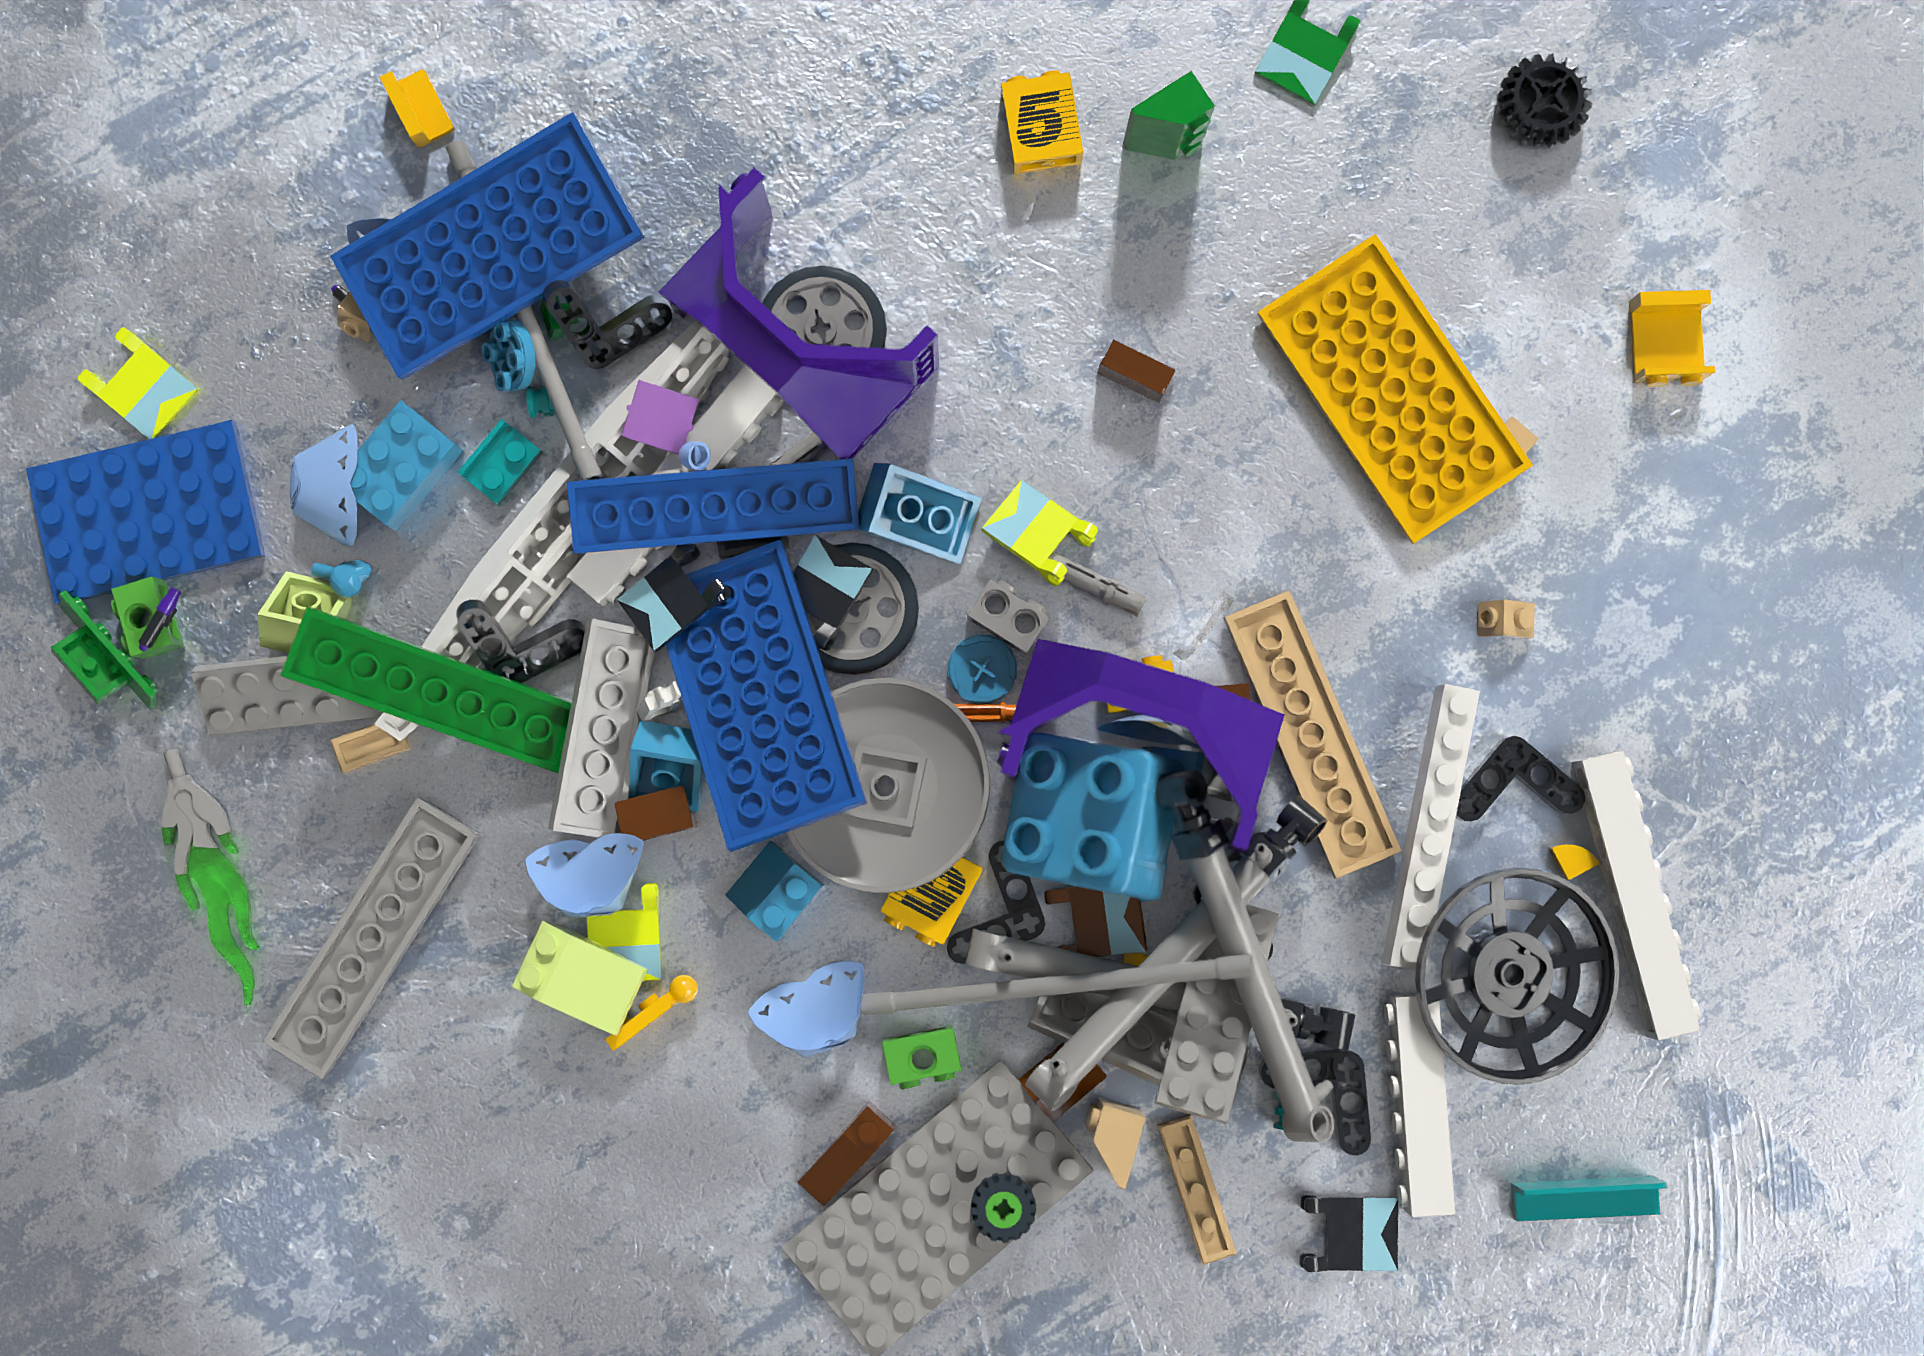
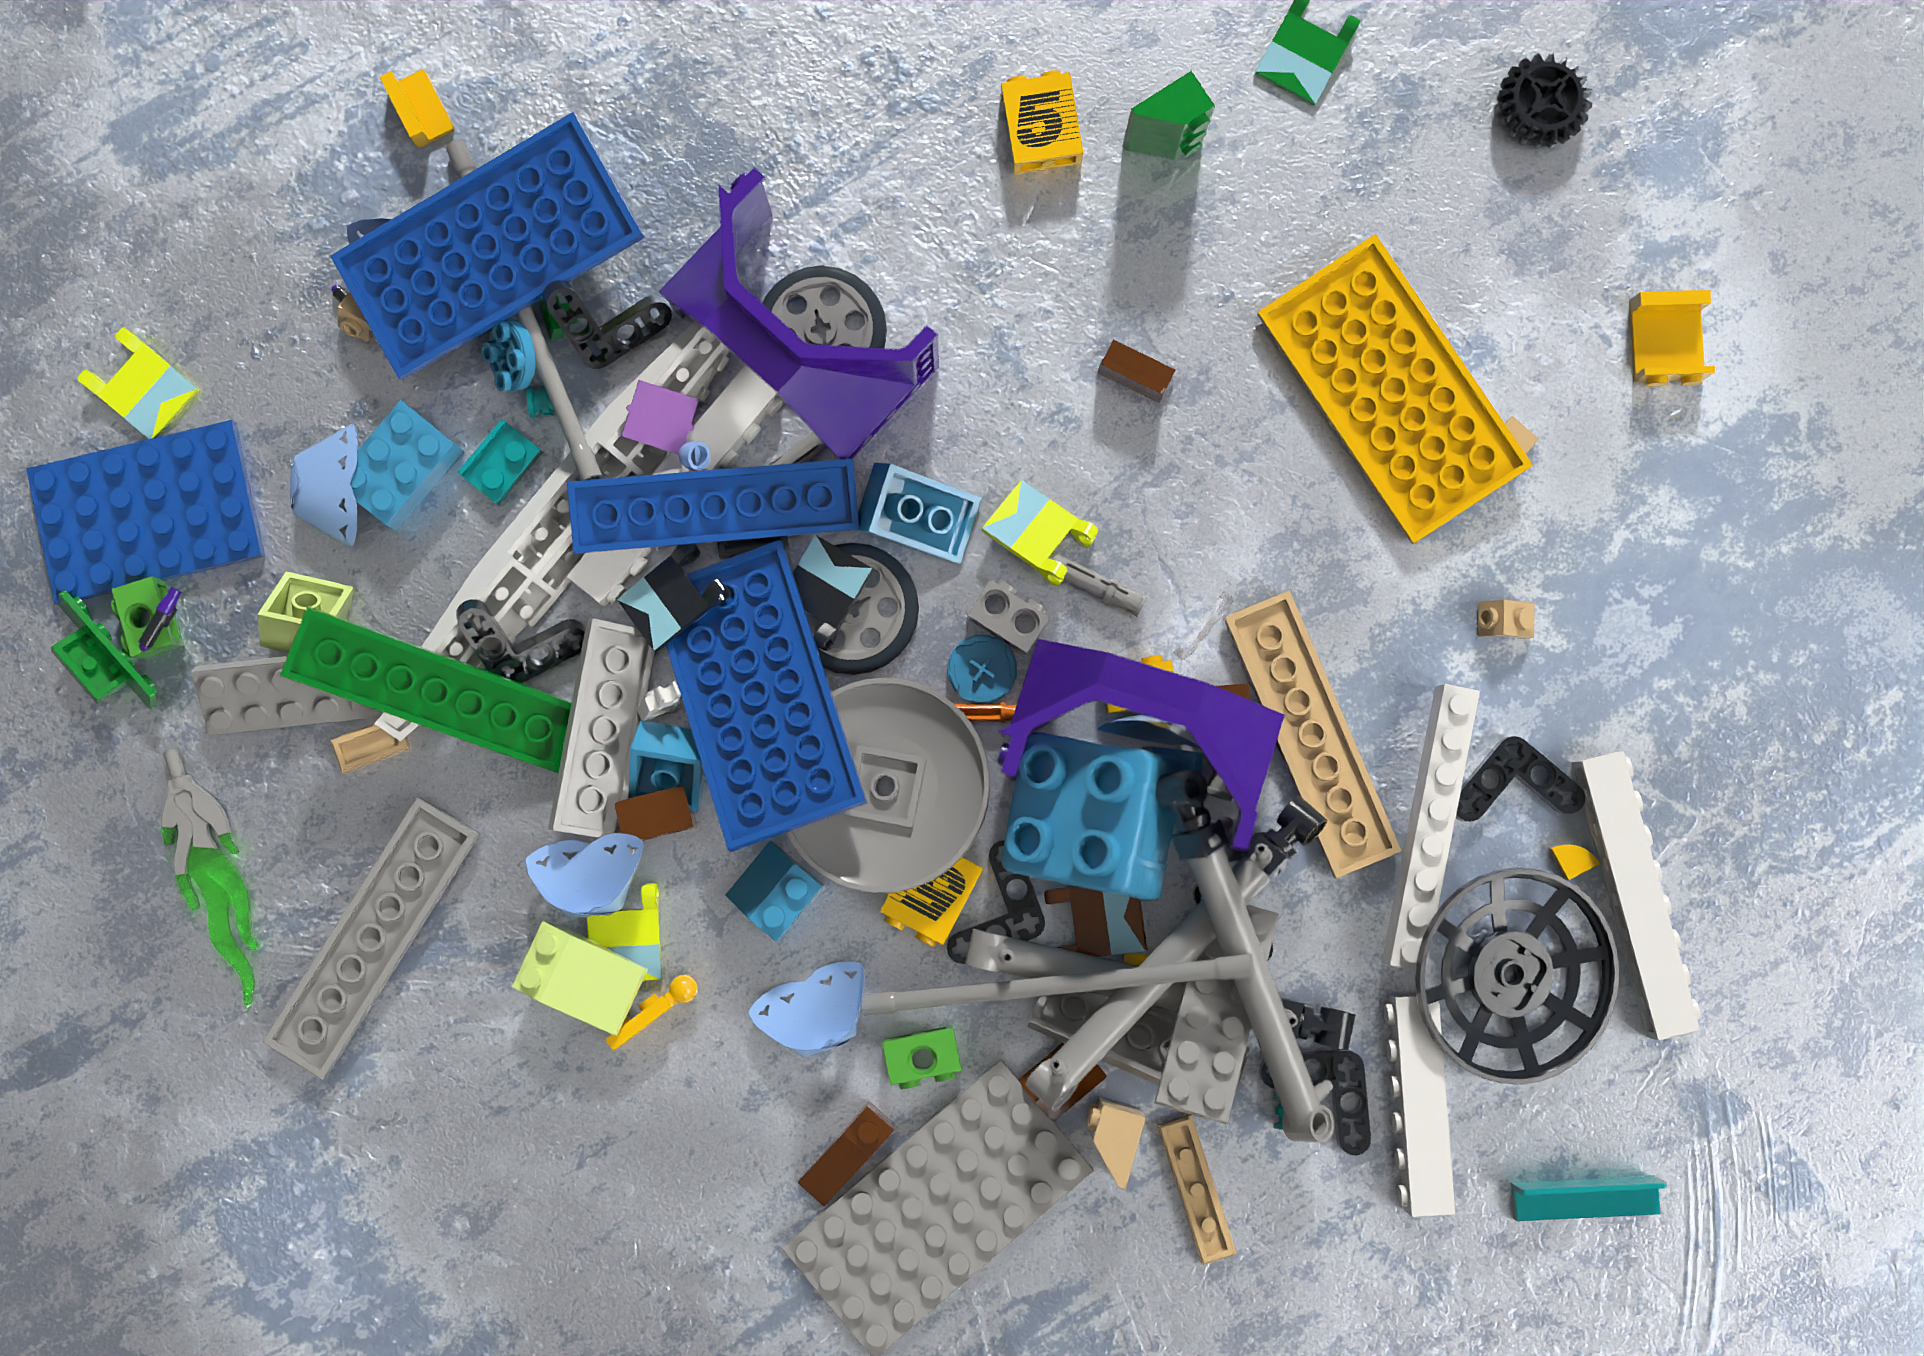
dark azure rock [311,560,372,598] -> none
black wheel [971,1172,1036,1243] -> none
black flag [1300,1195,1398,1272] -> none

